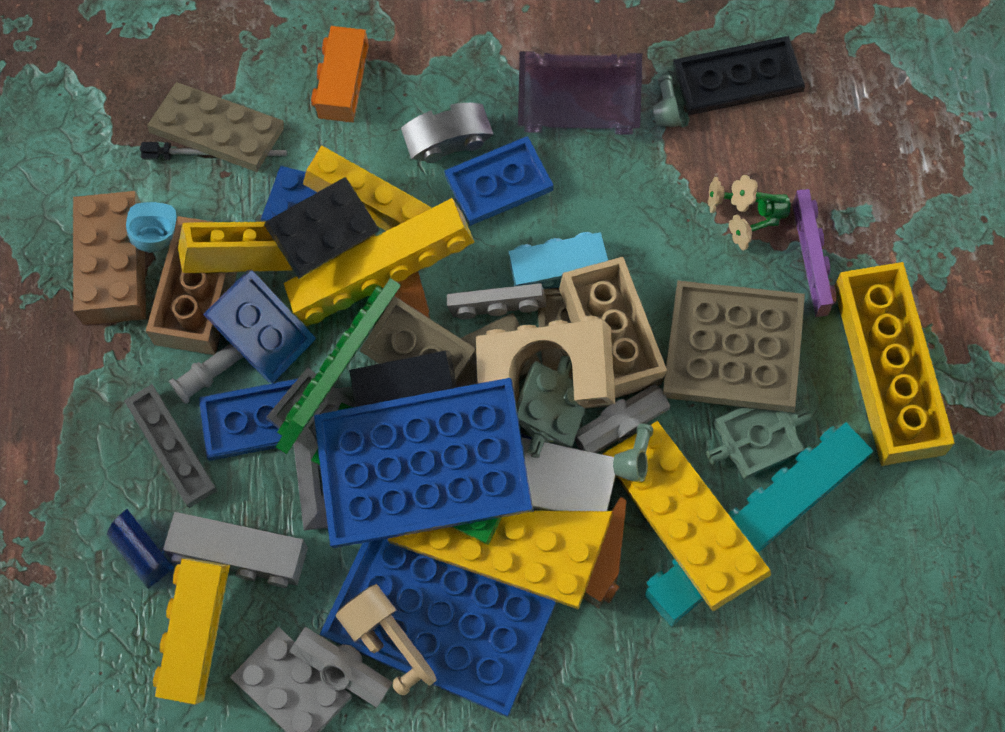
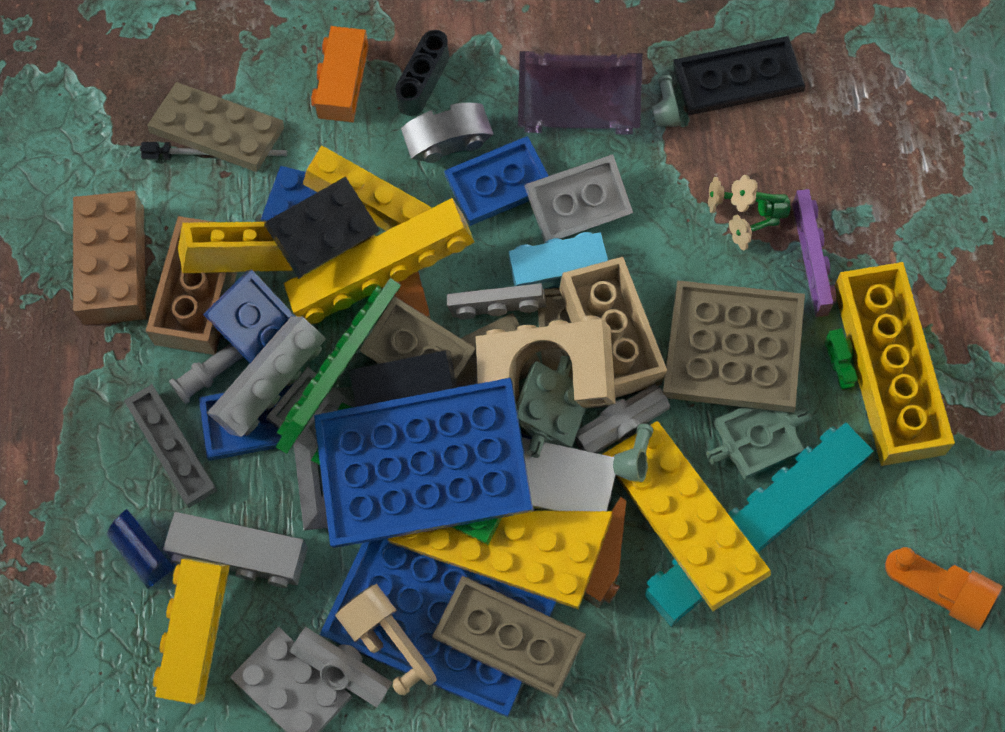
medium azure cap [126,202,177,253] -> none
none -> light grey brick [207,317,326,437]
none -> black beam [395,29,450,116]
none -> dark tan tile [432,576,586,699]
none -> light grey plate [524,154,633,243]
none -> green plate [824,328,858,390]
none -> orange piece [885,547,1003,631]

